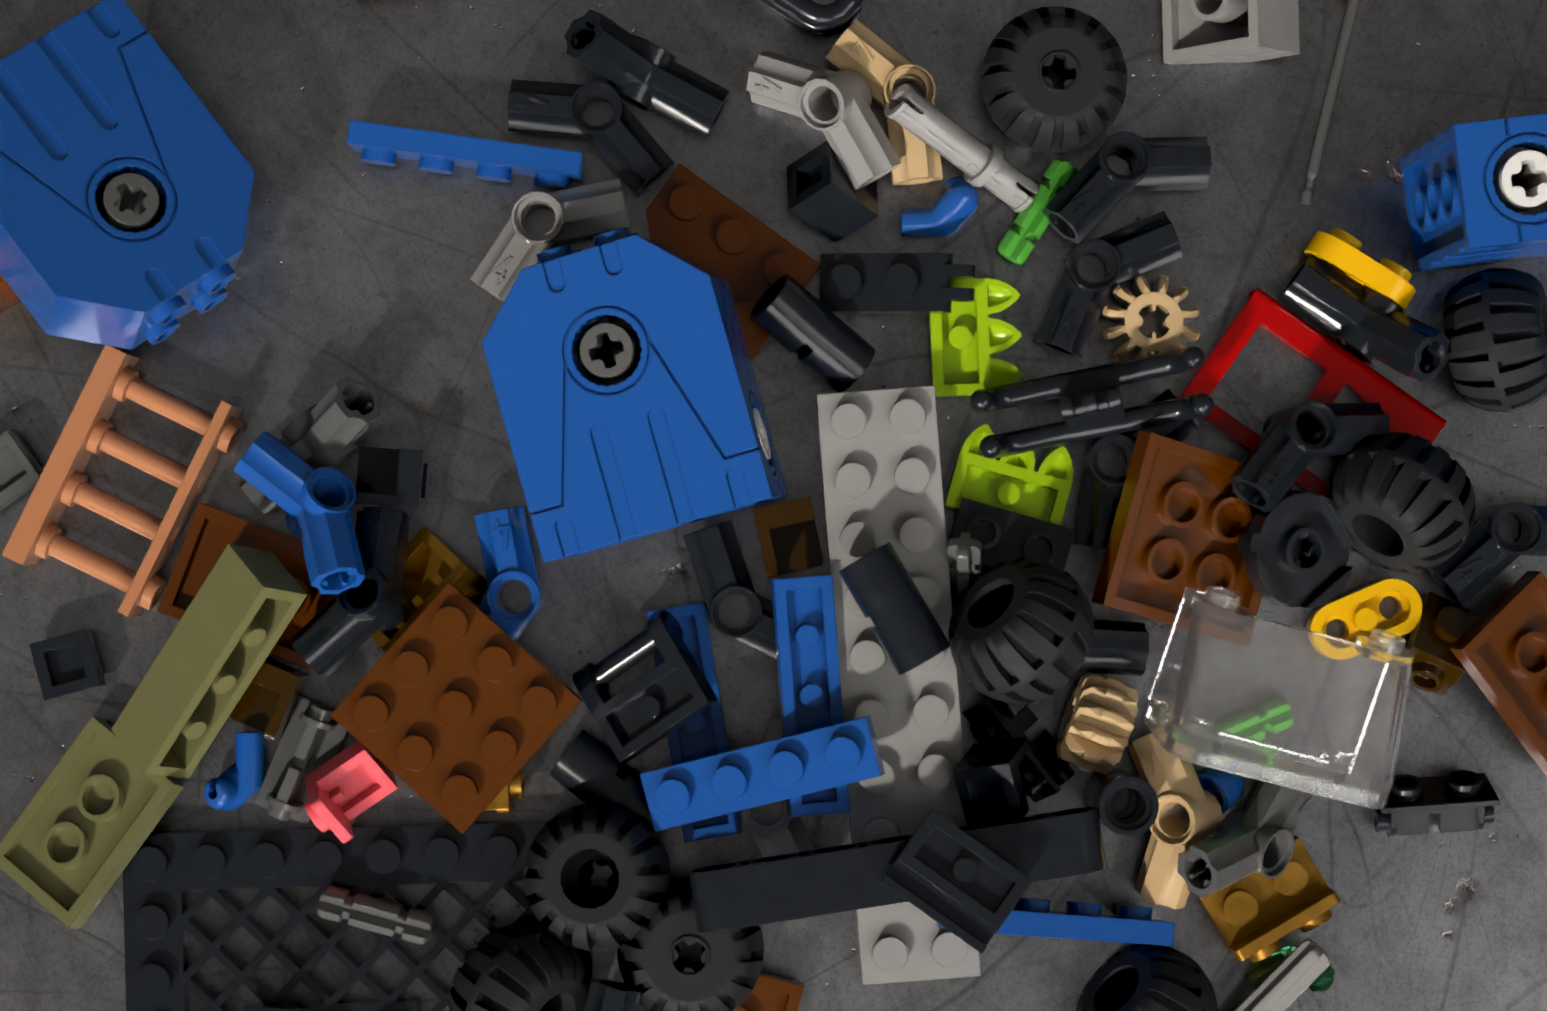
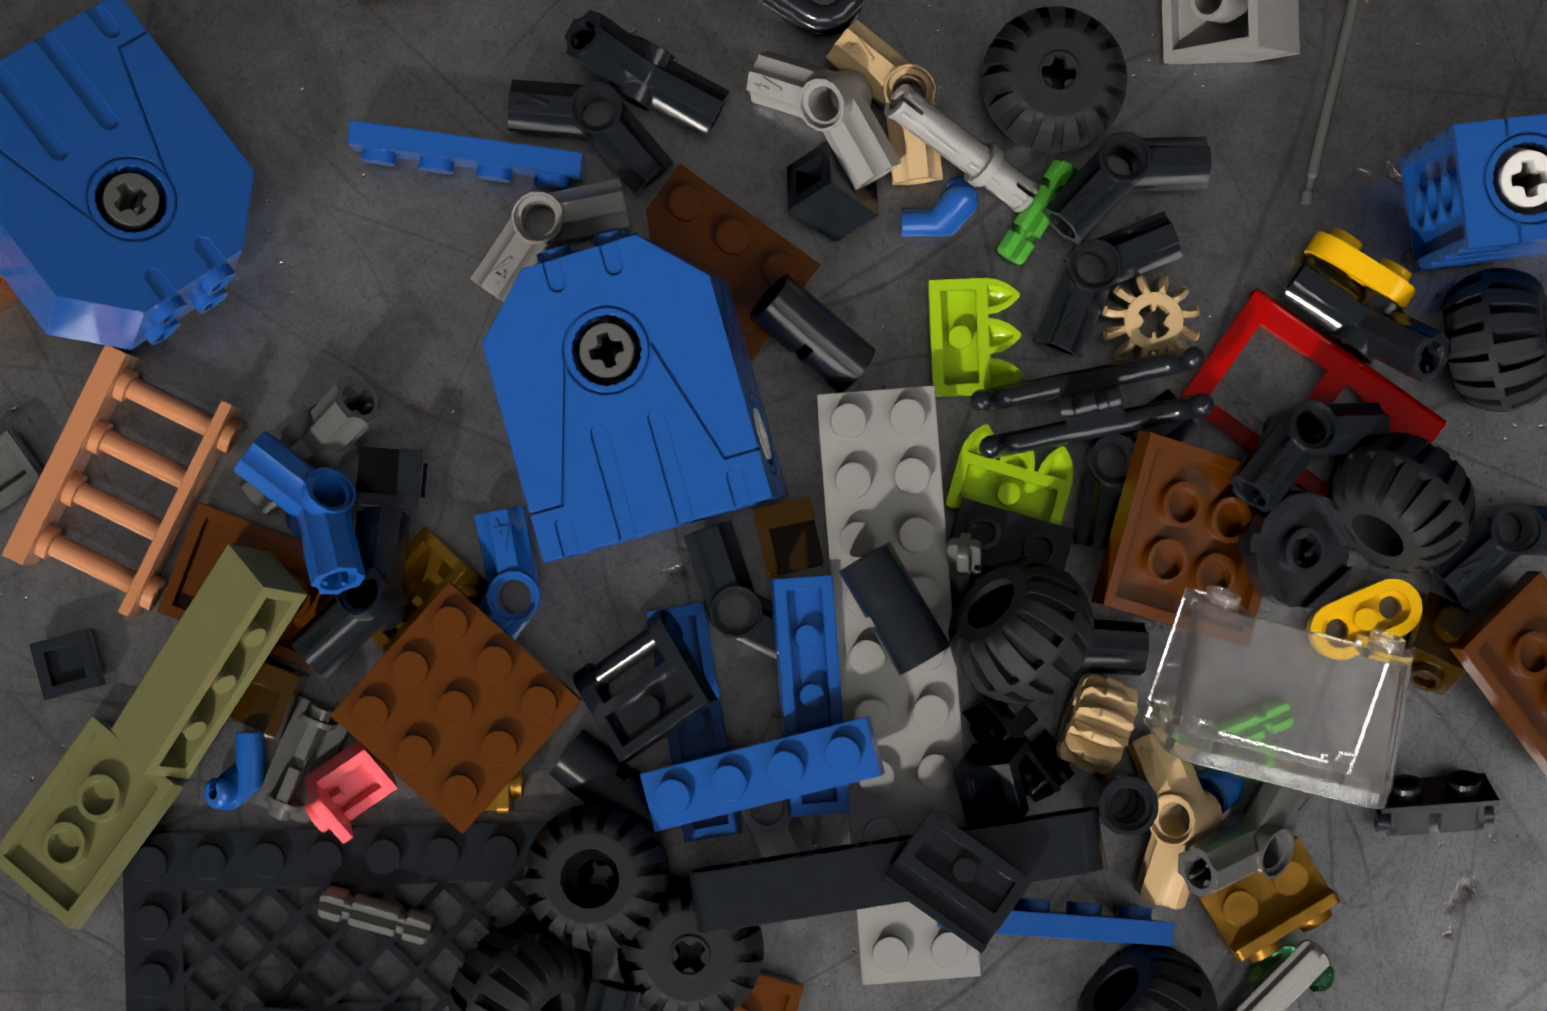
black hinge [819,253,975,314] -> none

